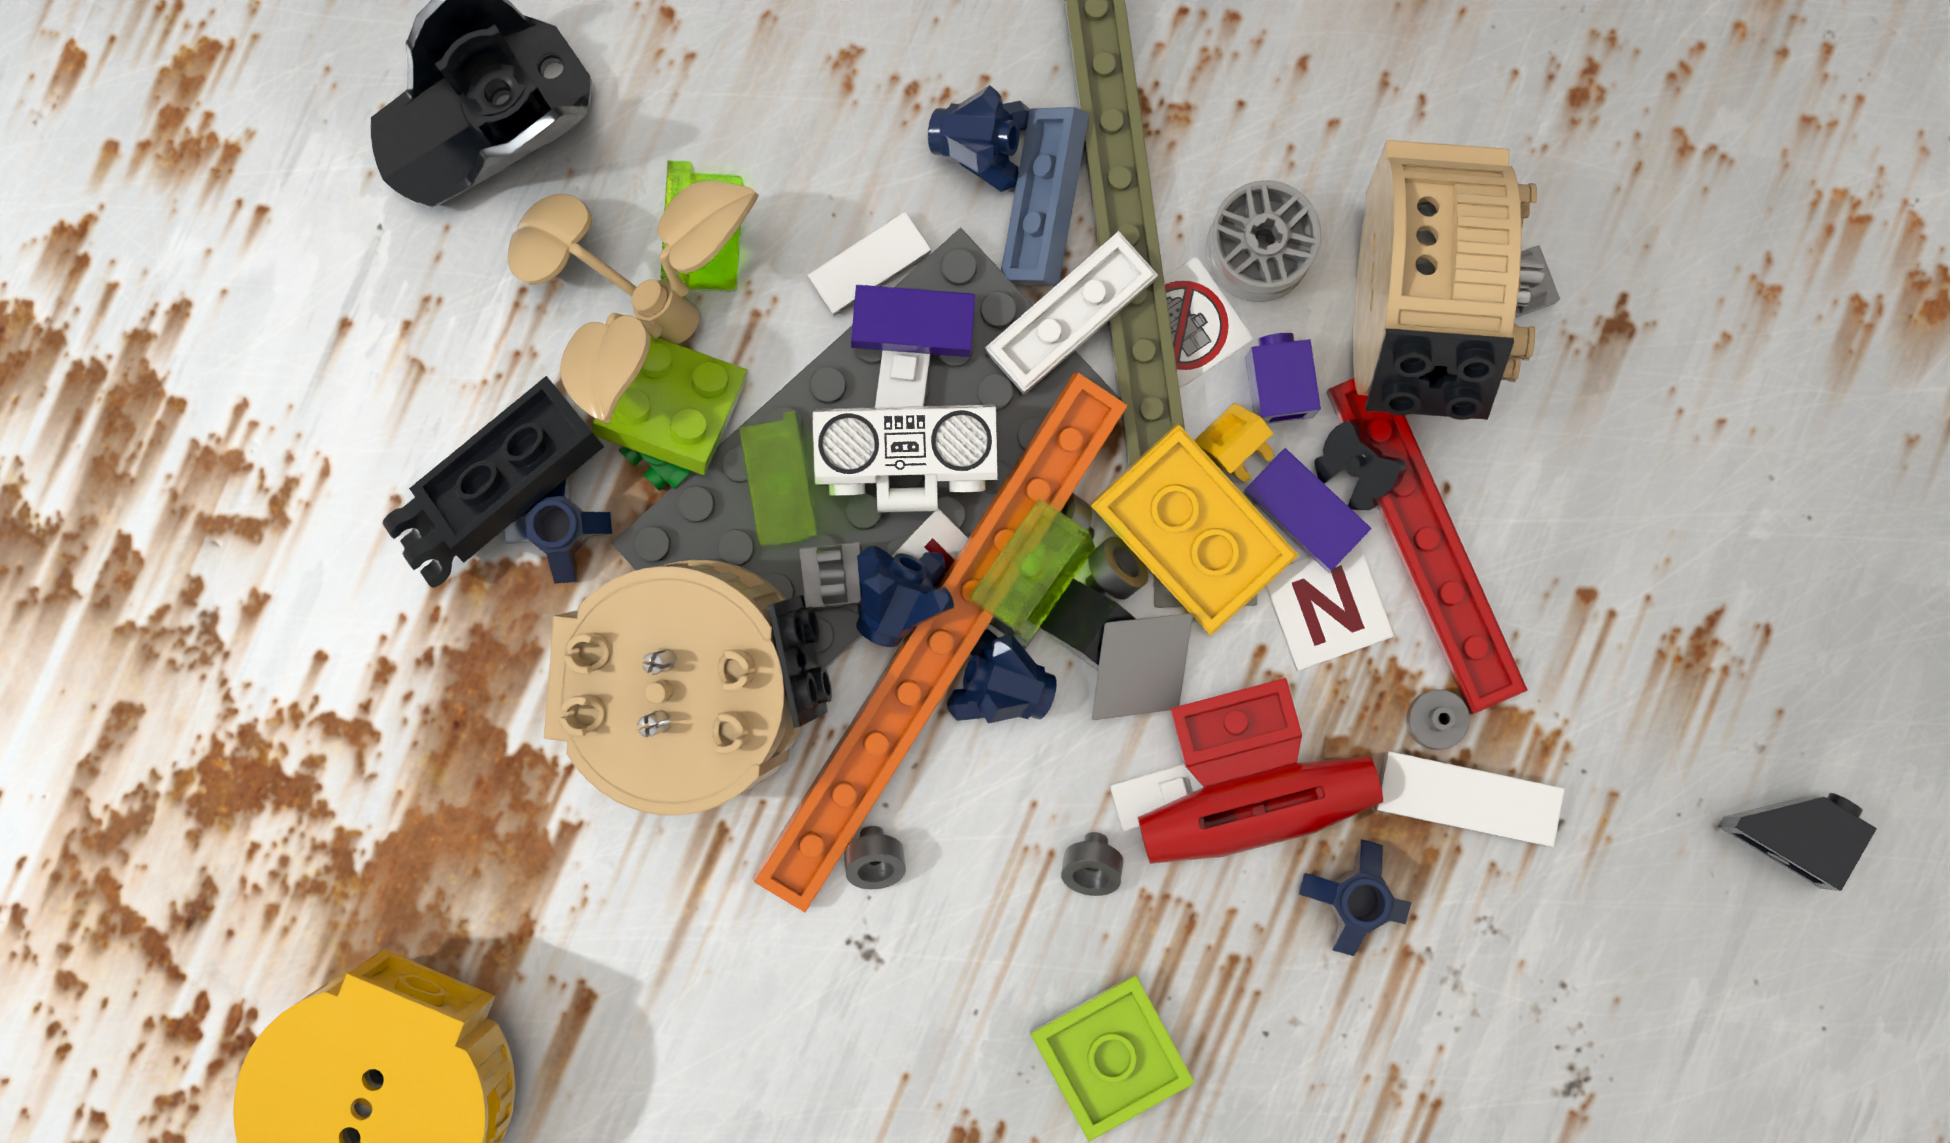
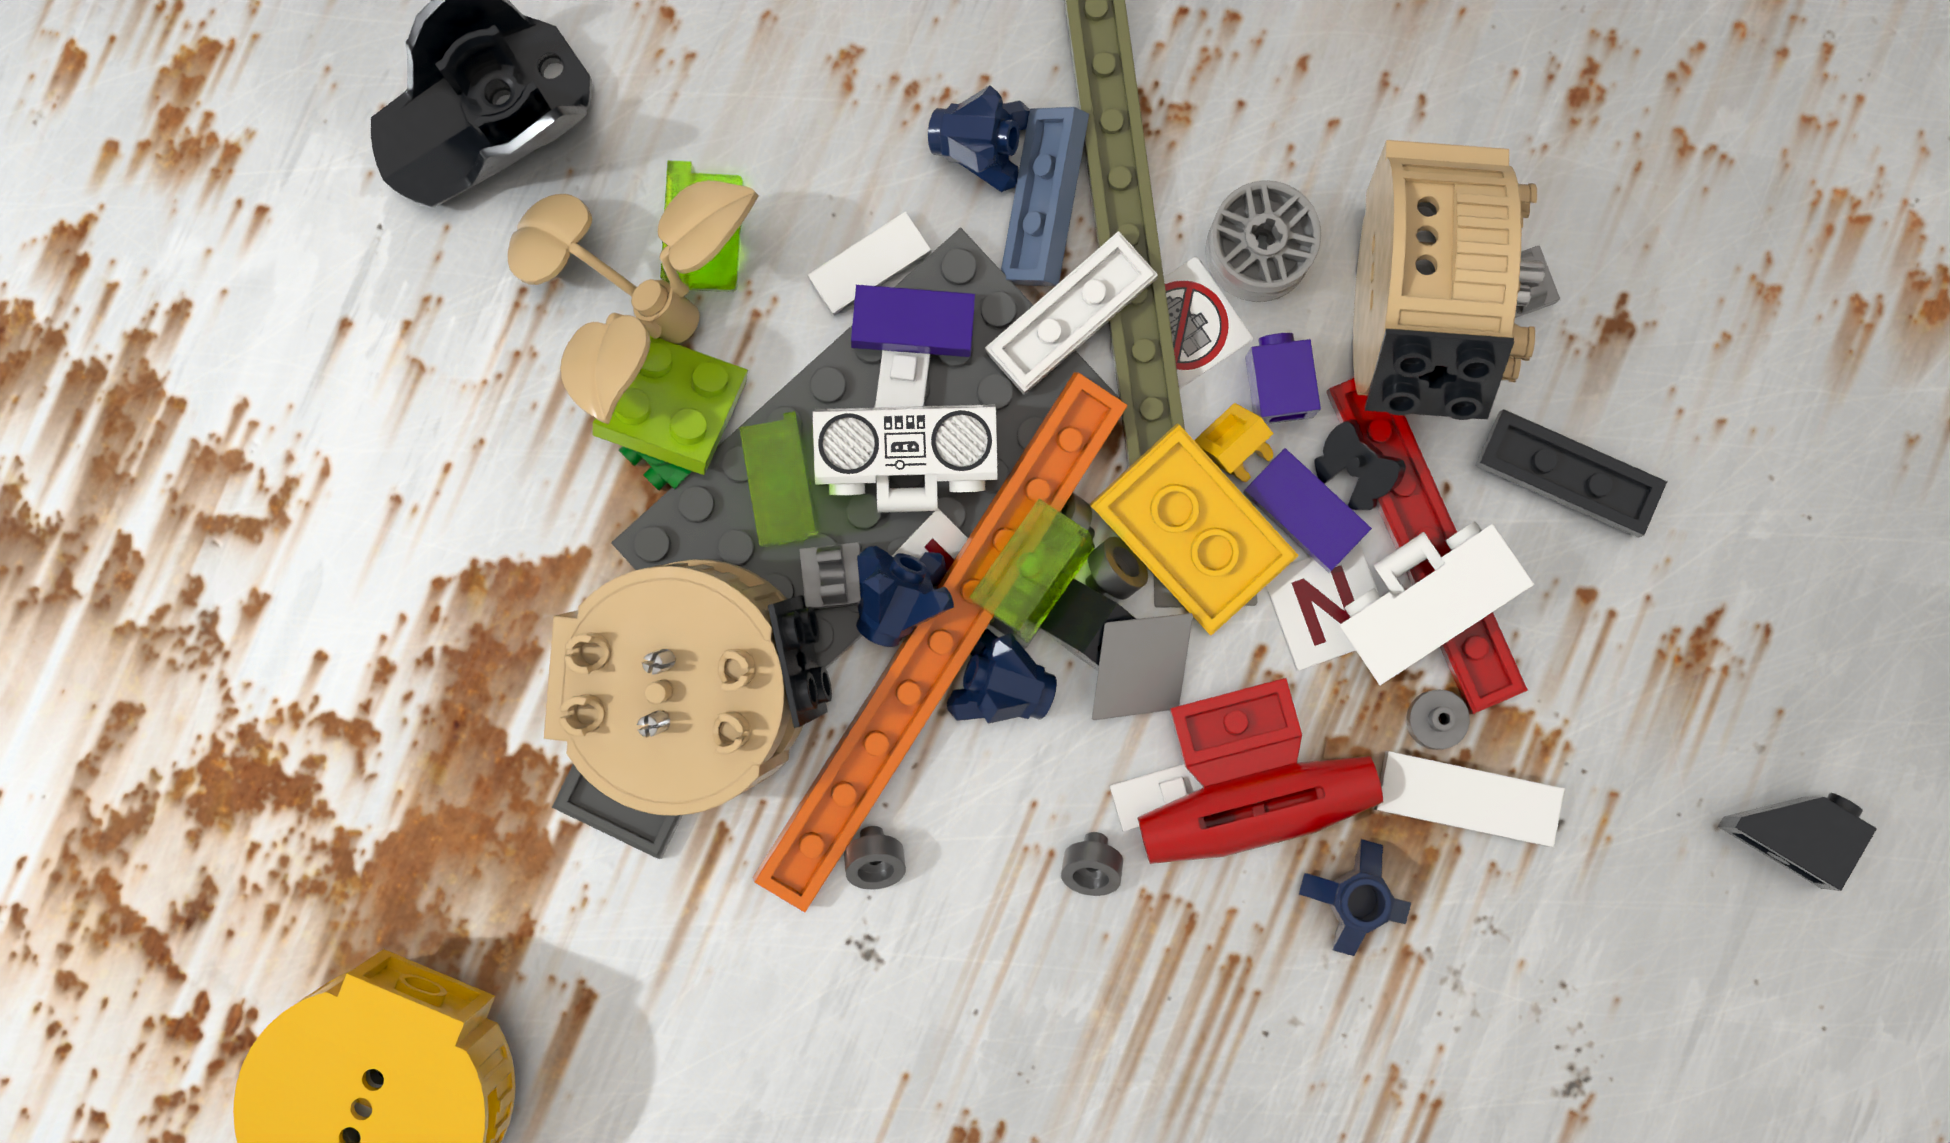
black tile [382,376,604,588] -> none
dark blue rock [504,477,612,584] -> none
lime plate [1030,974,1195,1142] -> none
none -> dark grey tile [552,764,683,859]
none -> white piece [1339,521,1535,685]
none -> black plate [1475,409,1668,538]

